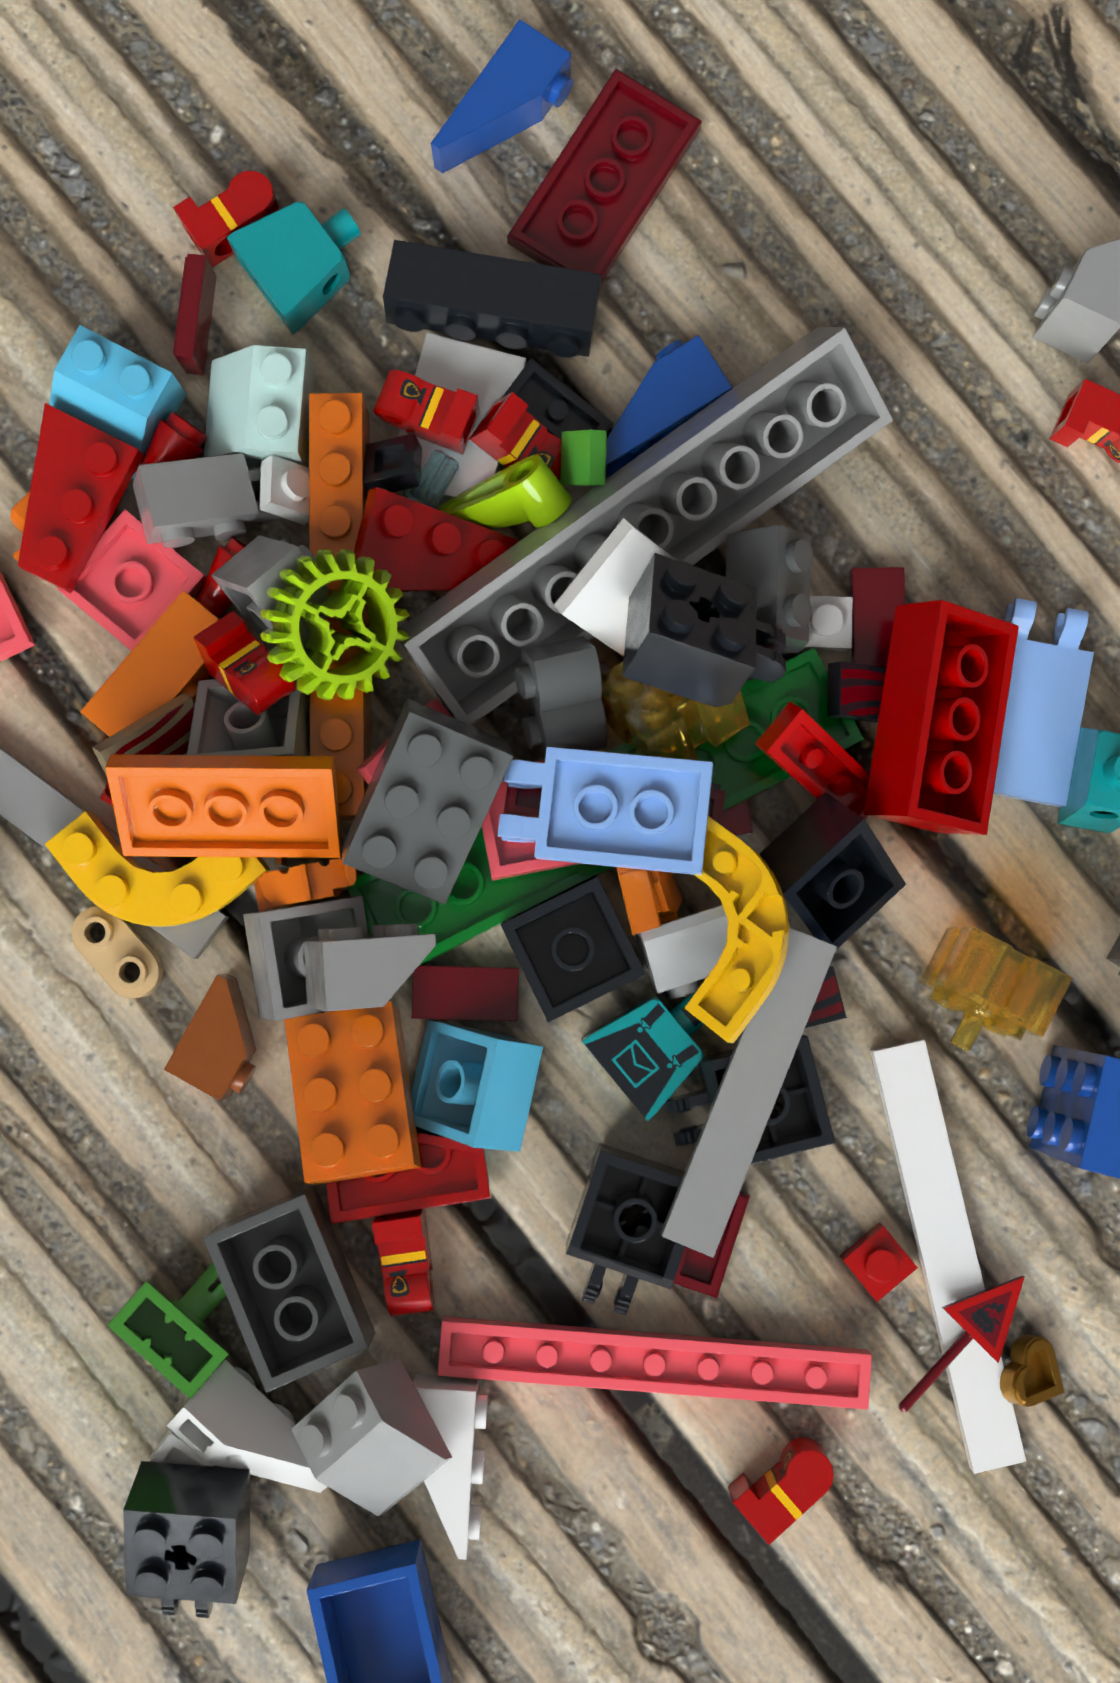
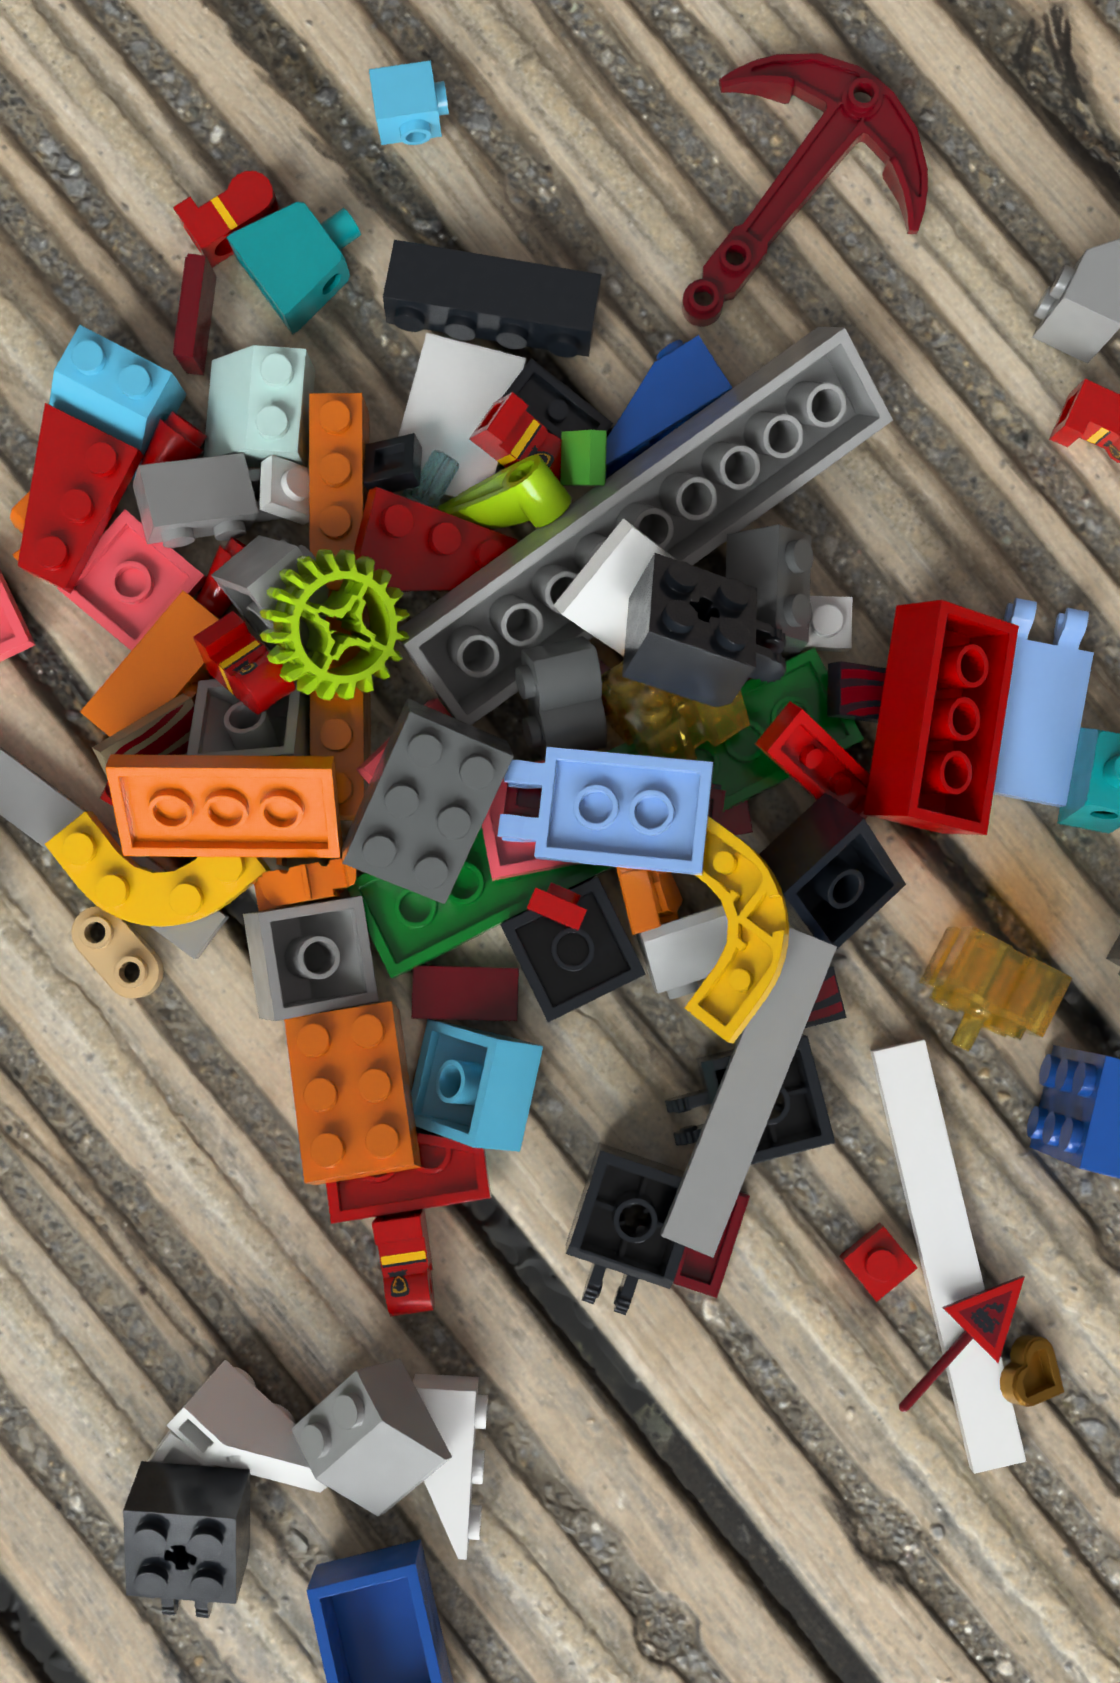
bright green brick [107,1262,229,1399] -> none
dark orange slope [164,974,256,1101] -> none
dark grey brick [203,1185,376,1393] -> none
light grey slope [303,923,436,1011] -> none
red leg [373,370,480,455] -> none
blue slope [431,19,573,173] -> none
coral plate [437,1316,872,1410] -> none
dark red tile [507,69,702,285] -> none
torso [581,993,704,1121] -> none
red leg [728,1437,834,1545] -> none
dark red tile [849,567,905,668] -> none
none -> medium azure brick [369,60,449,145]
none -> red plate [527,883,587,931]
none -> dark red piece [682,53,928,327]

